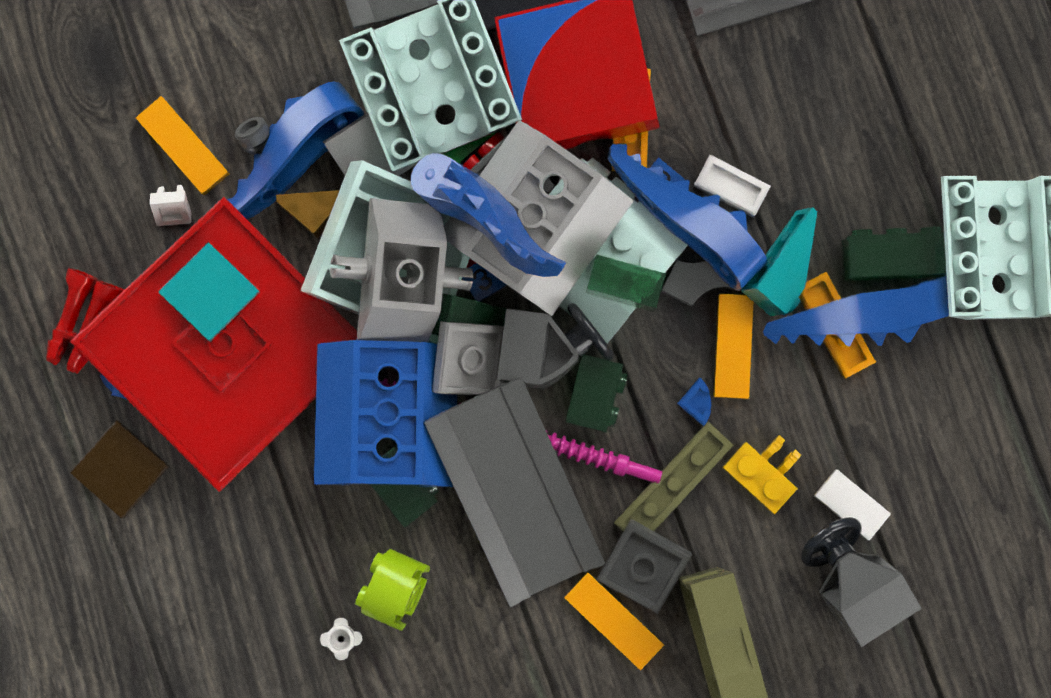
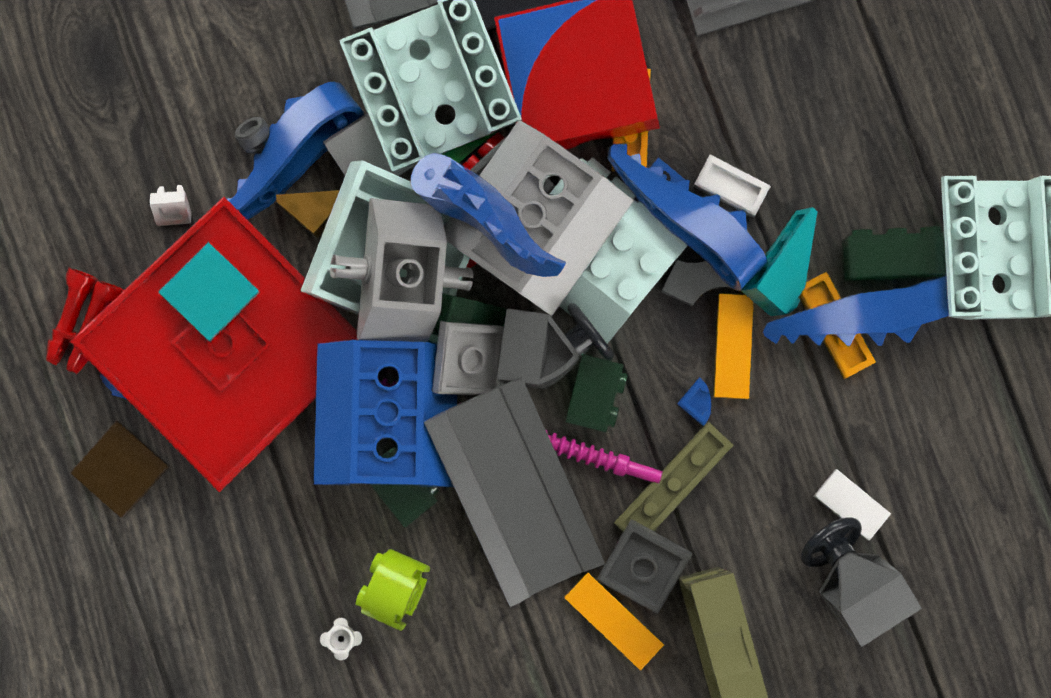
light orange tile [136,96,230,195] -> none
blue tile [462,263,507,304] -> none
clear green brick [586,254,666,312] -> none
yellow hinge [722,435,801,514] -> none

